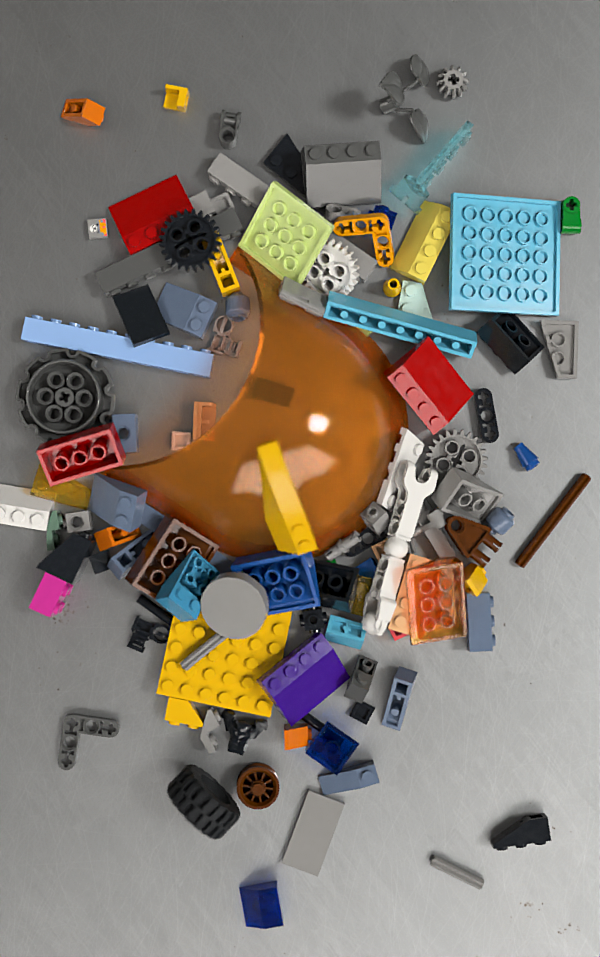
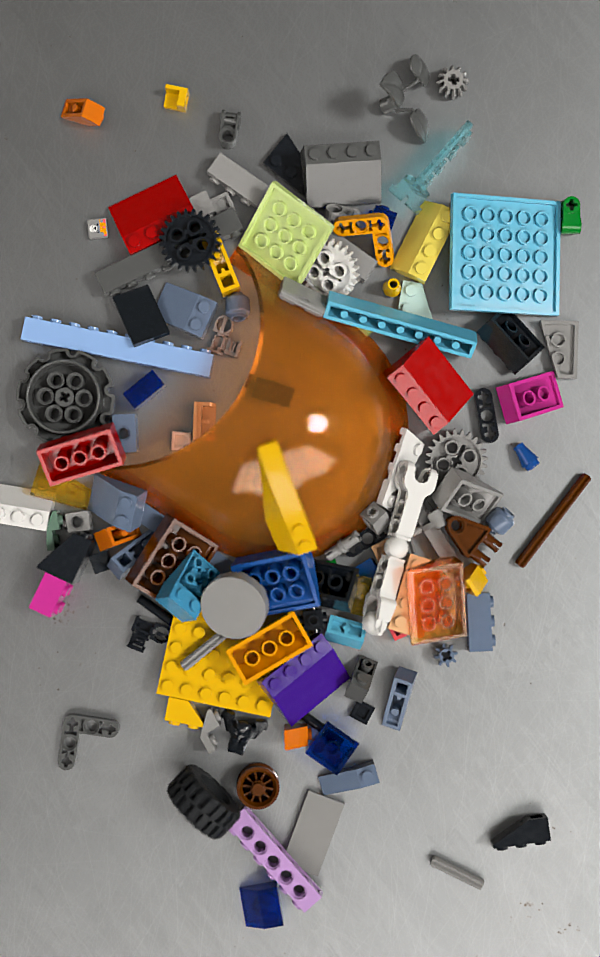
none -> clear blue brick [123,370,167,411]
none -> light orange slope [225,611,313,685]
none -> lavender brick [229,805,323,913]
none -> sand blue gear [433,643,458,667]
none -> dark pink slope [496,371,564,424]

